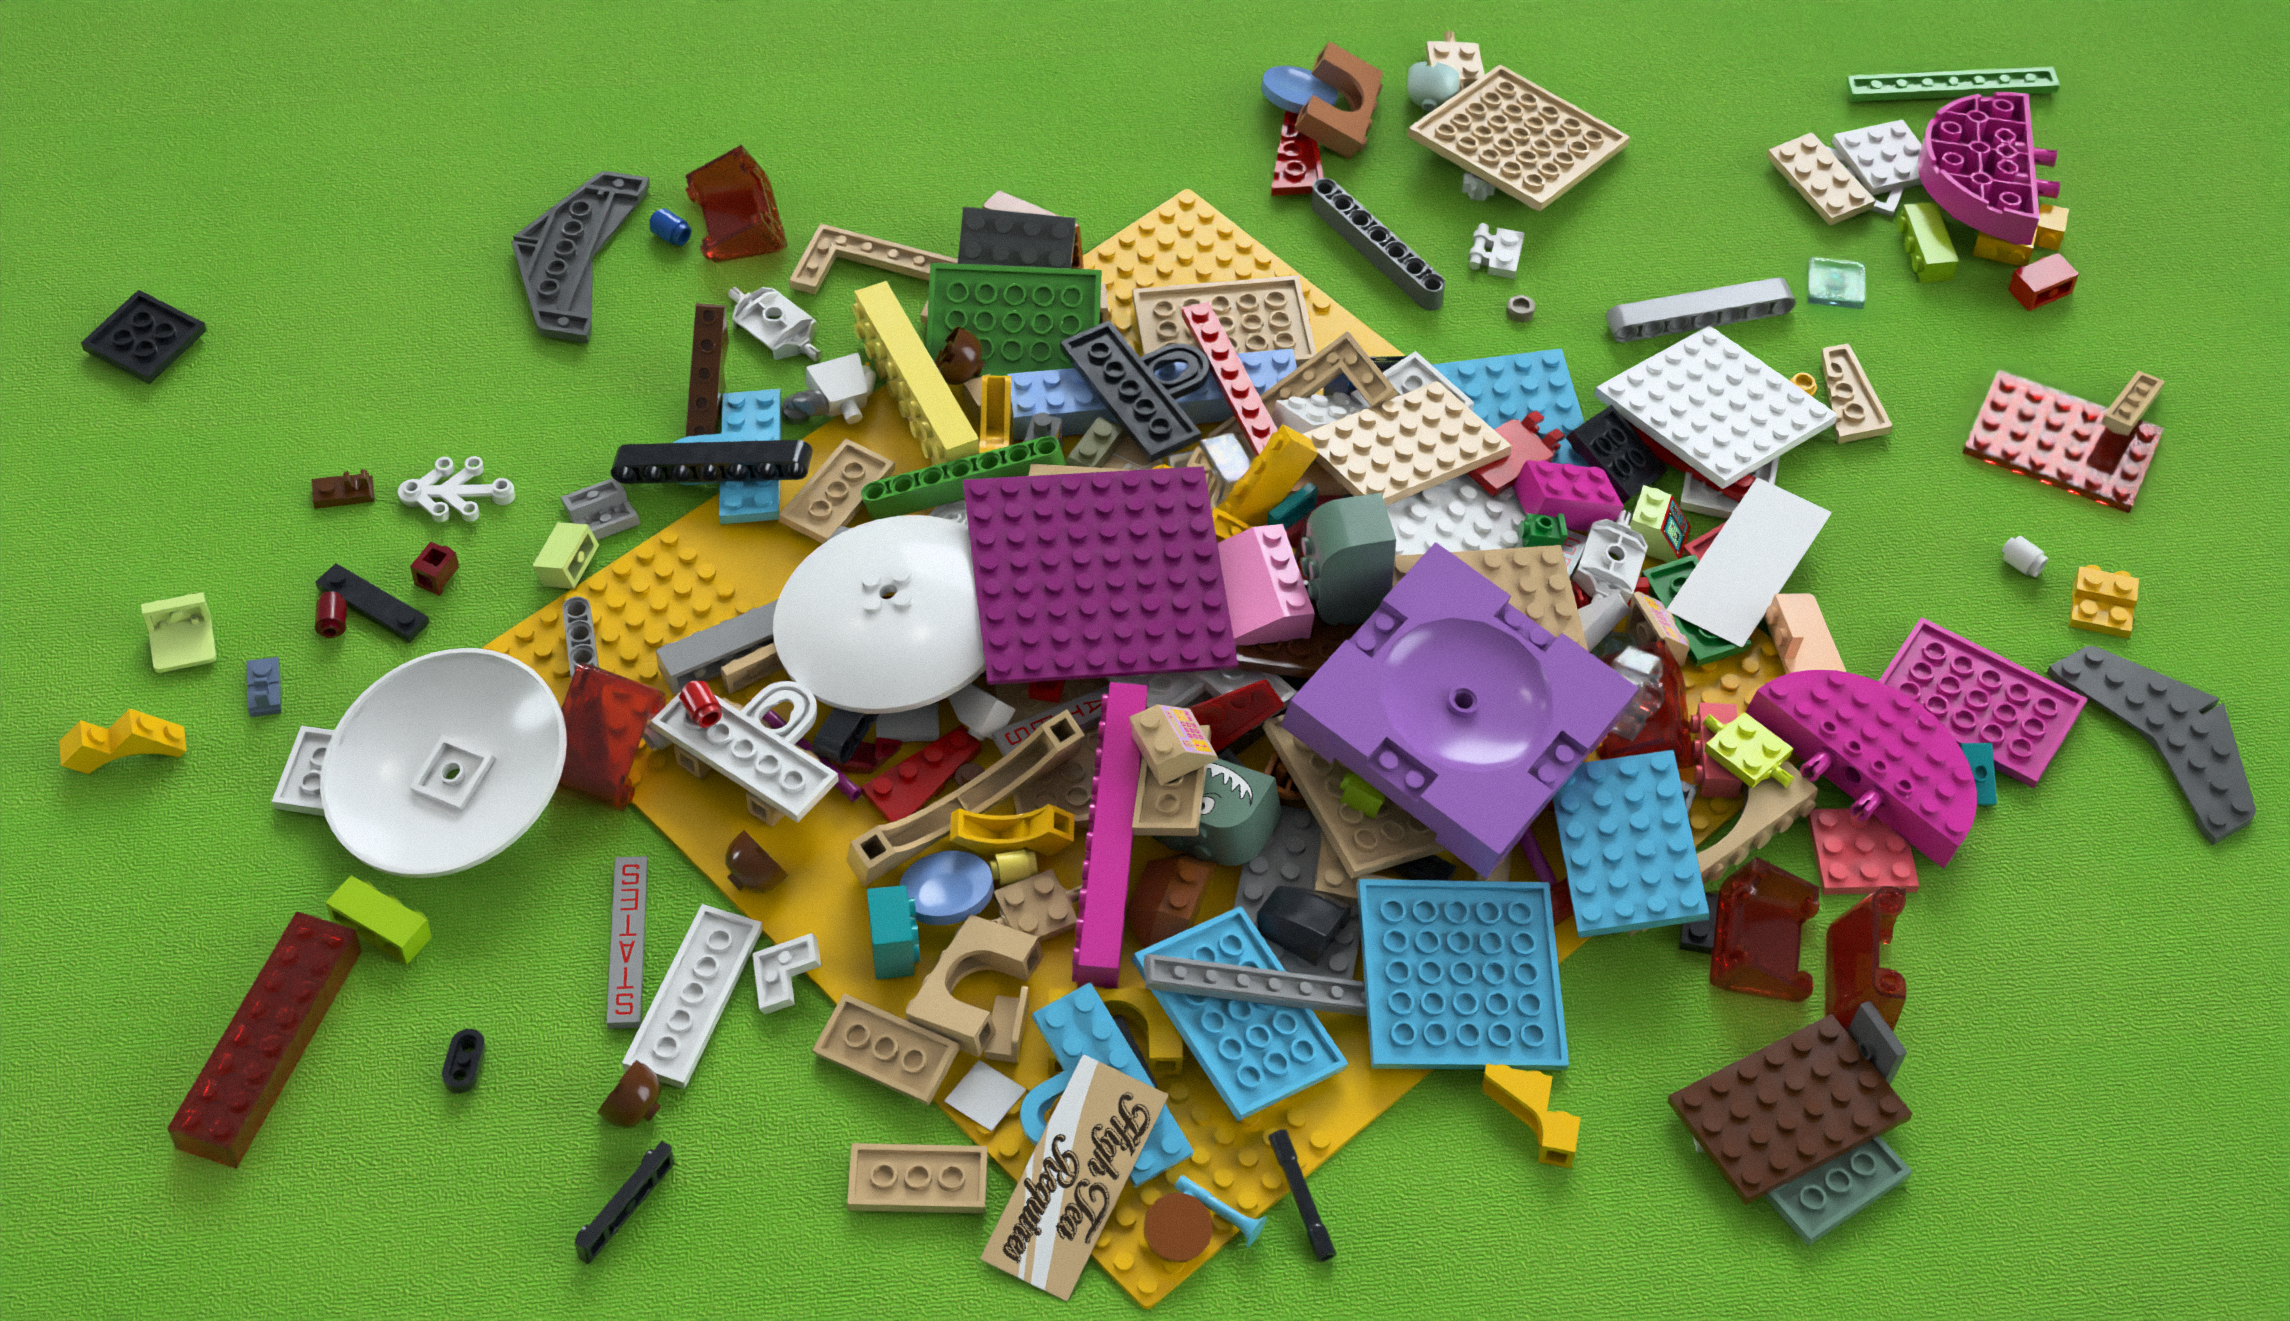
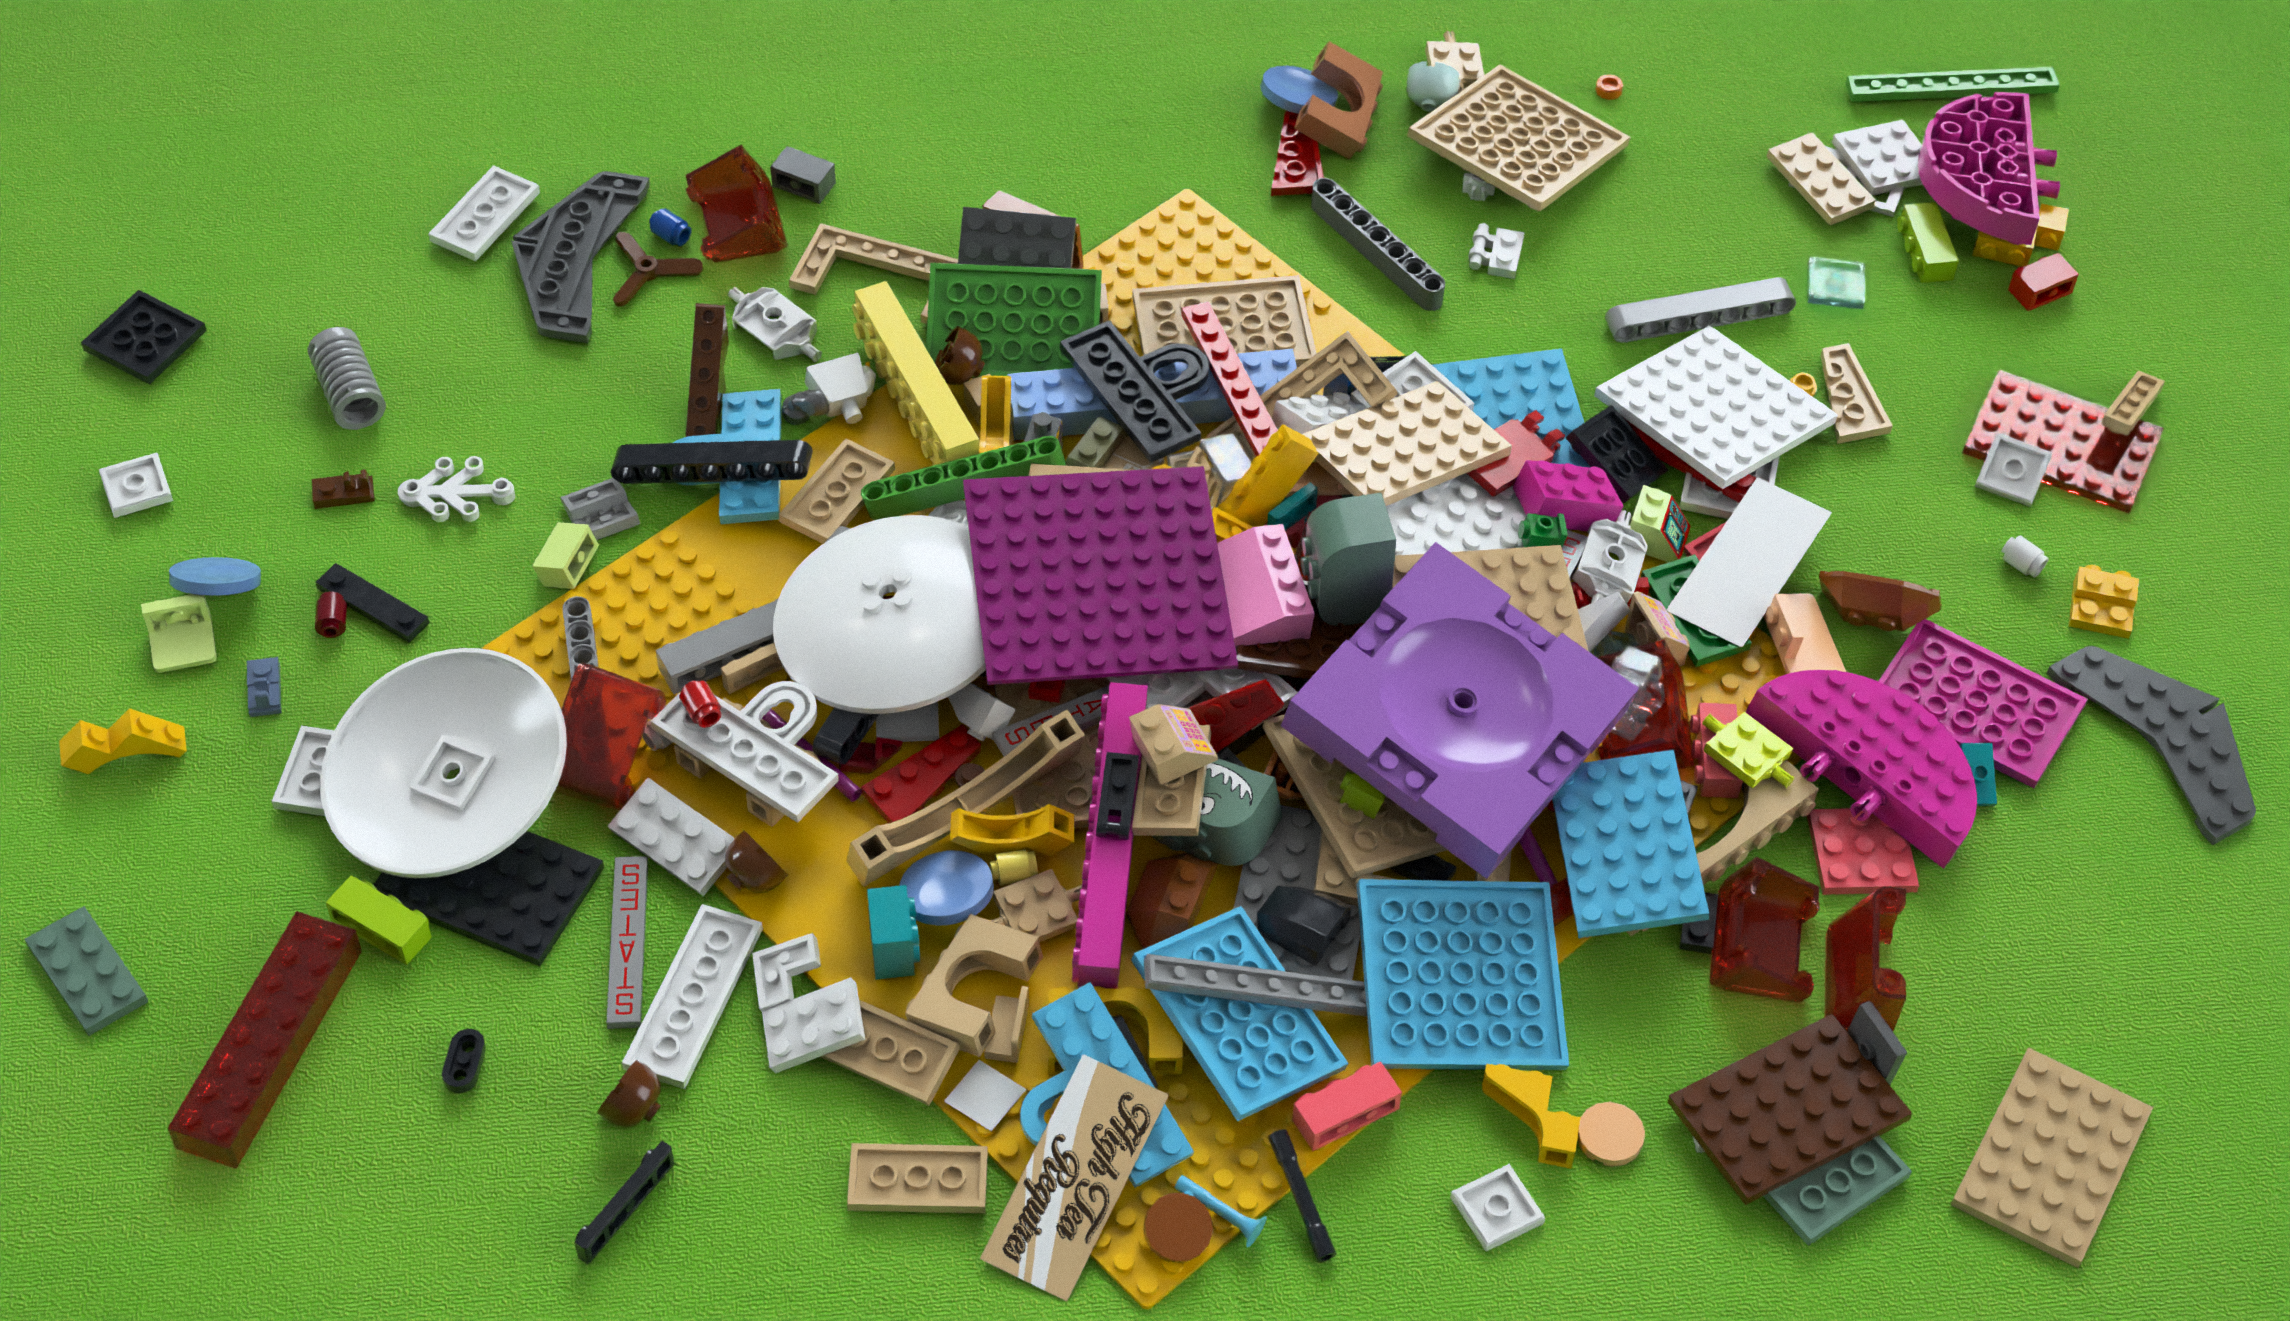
dark red brick [410,542,459,596] -> none
dark tan tile [1506,295,1535,322] -> none
none -> sand green plate [25,906,149,1036]
none -> white plate [99,453,173,518]
none -> medium blue piece [169,557,261,595]
none -> light grey piece [308,327,386,430]
none -> black plate [373,831,604,966]
none -> white plate [428,165,540,261]
none -> white plate [608,778,734,896]
none -> reddish brown piece [613,232,703,307]
none -> white plate [762,977,865,1073]
none -> dark grey brick [770,146,836,204]
none -> black plate [1096,752,1139,840]
none -> coral brick [1292,1061,1402,1151]
none -> white tile [1450,1164,1545,1252]
none -> light nougat tile [1577,1102,1645,1167]
none -> orange tile [1596,74,1623,100]
none -> dark orange wedge [1819,571,1942,631]
none -> tan plate [1951,1047,2153,1268]
none -> white tile [1975,433,2053,507]

